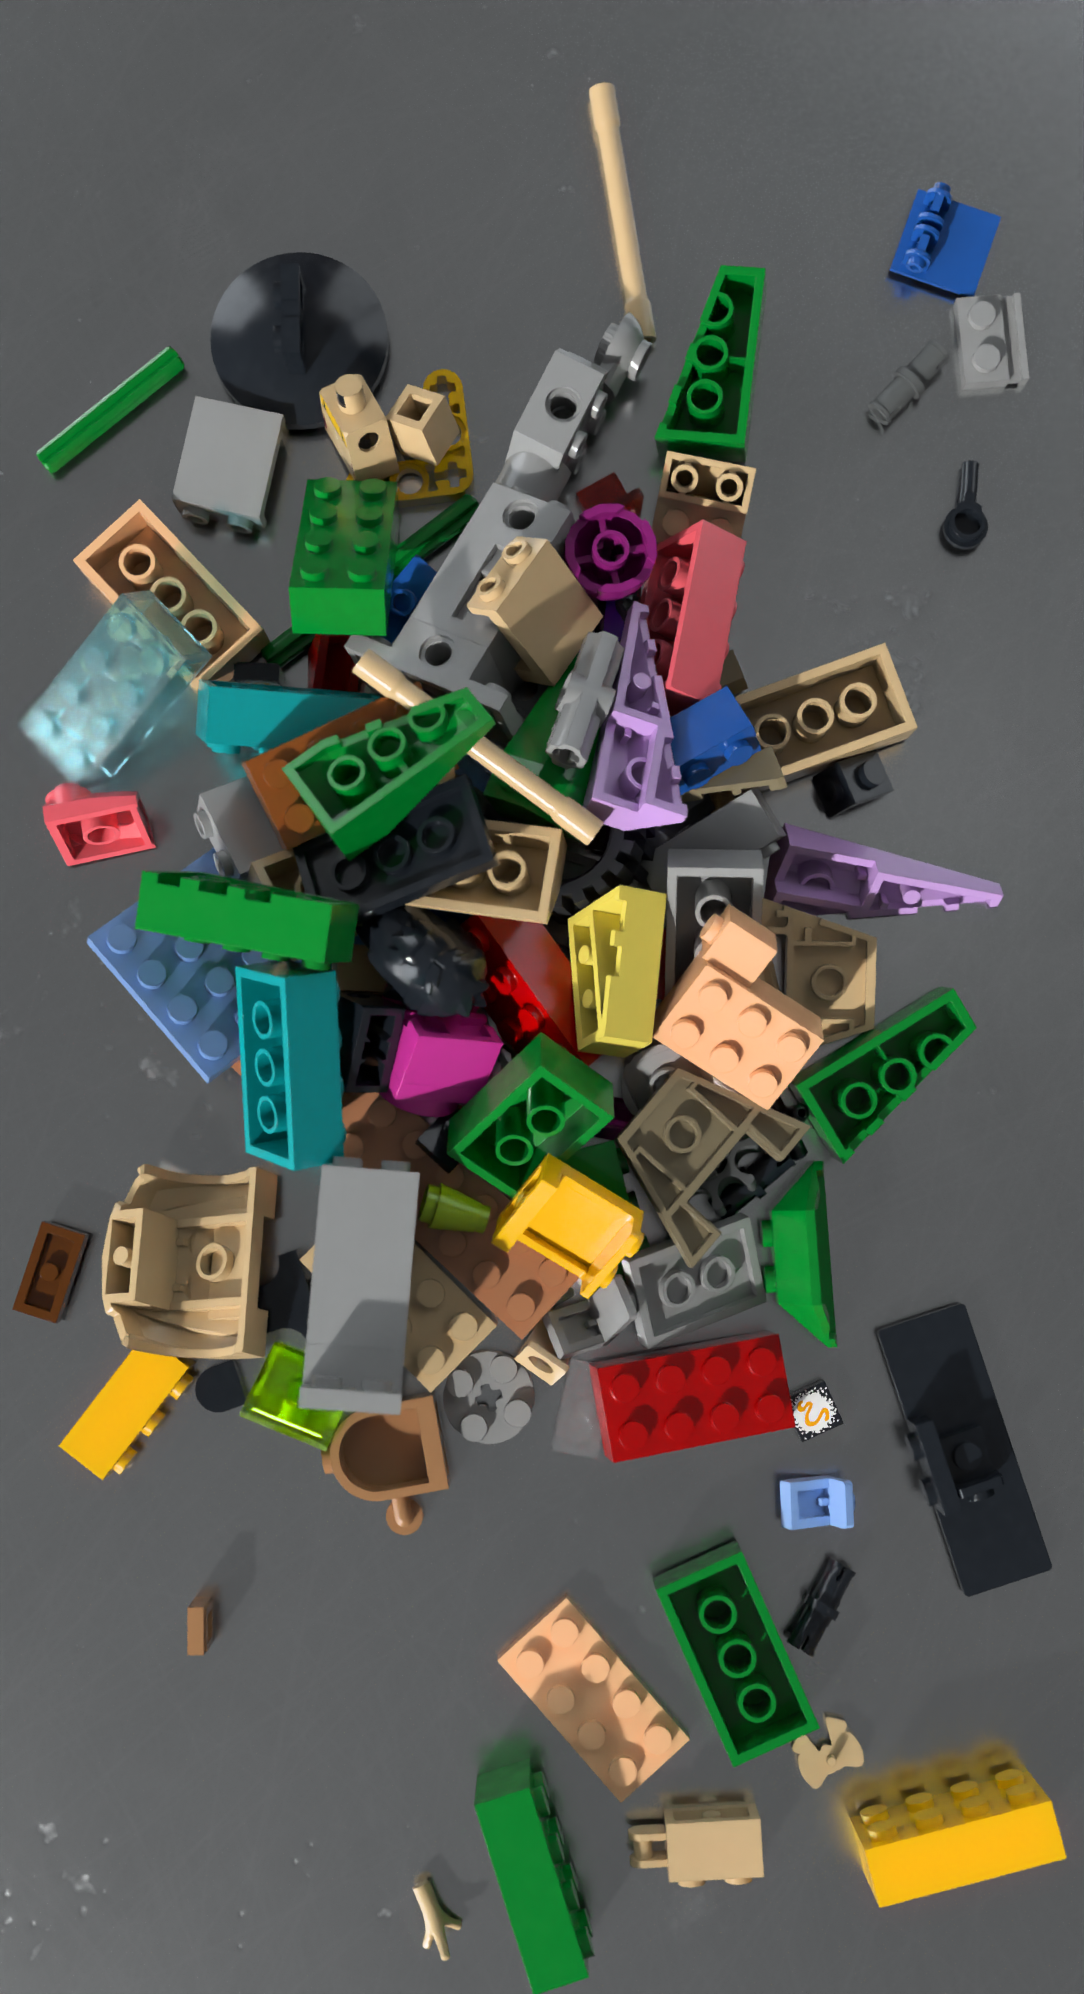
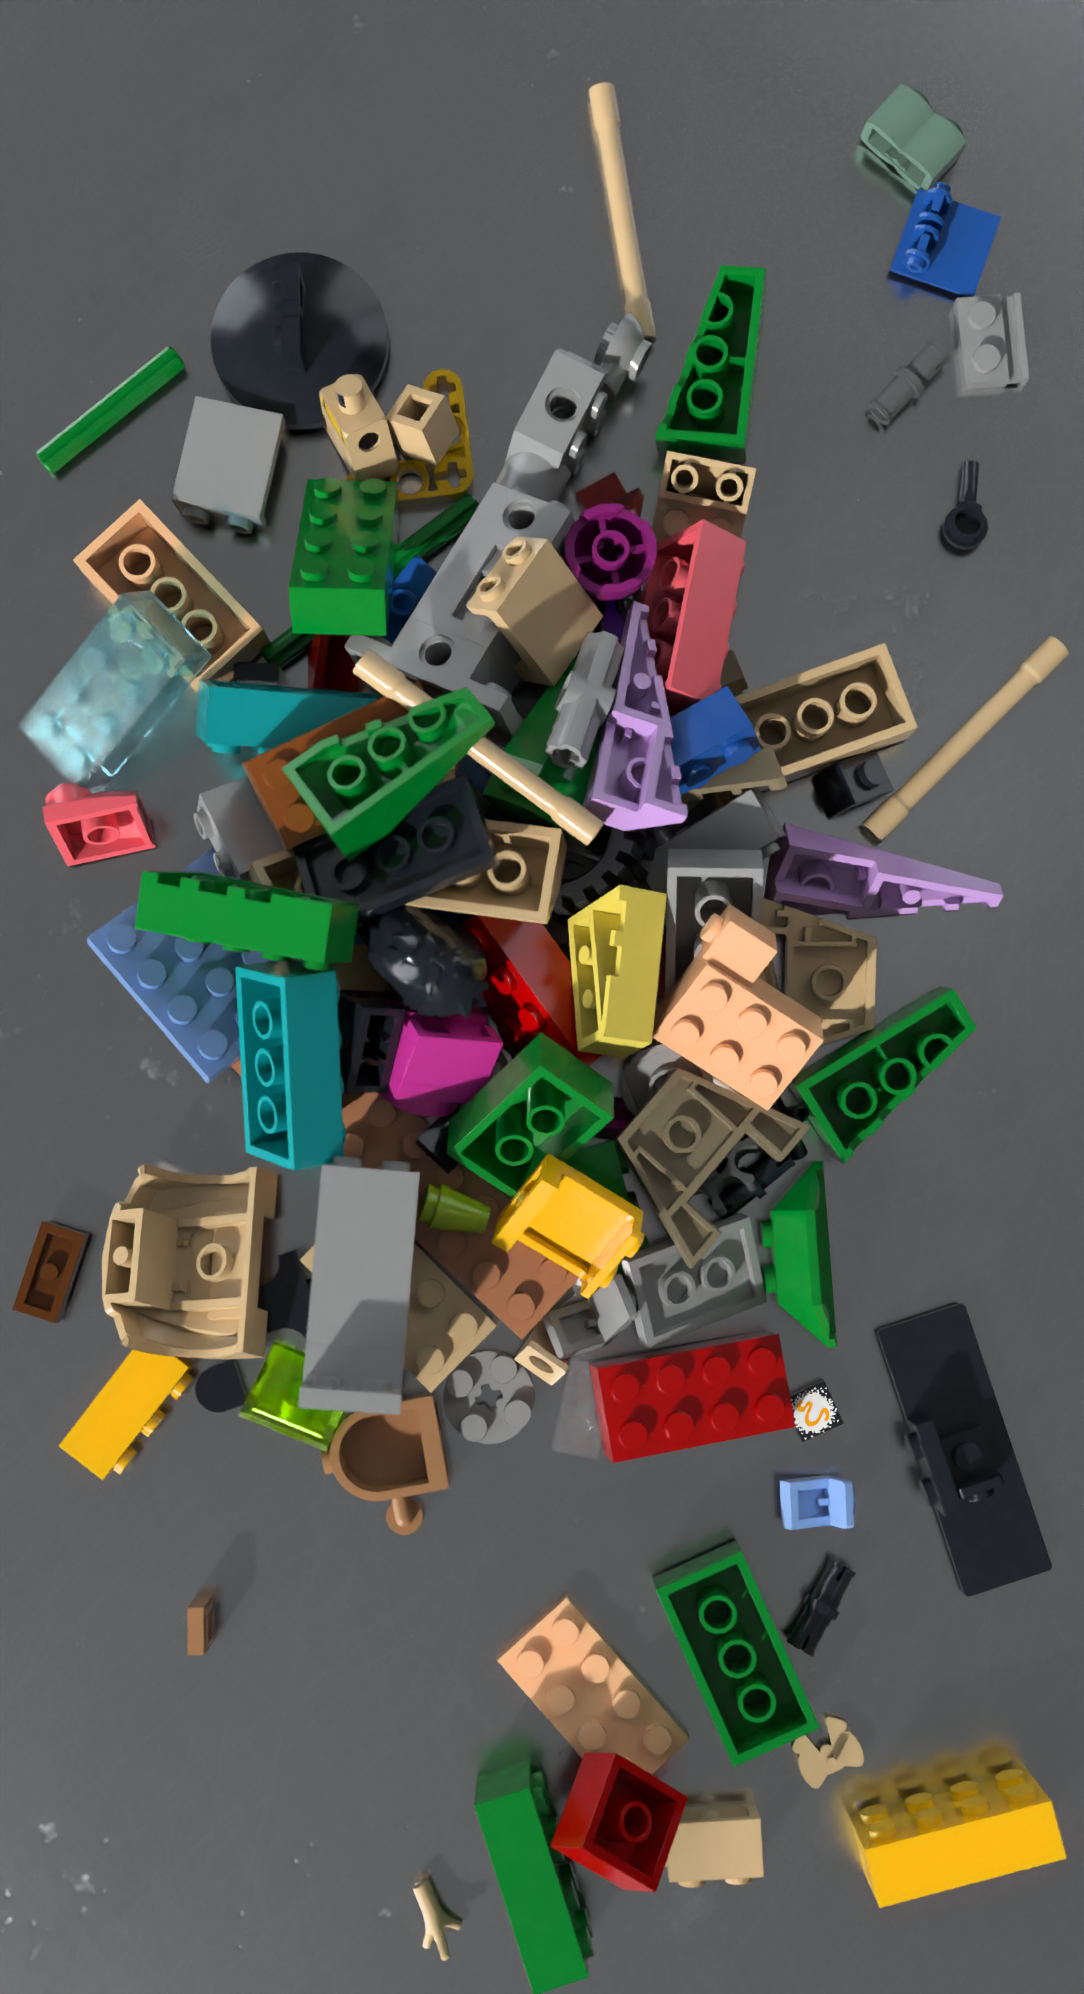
none -> red brick [550,1753,688,1892]
none -> sand green brick [860,84,967,191]
none -> tan piece [861,636,1069,843]

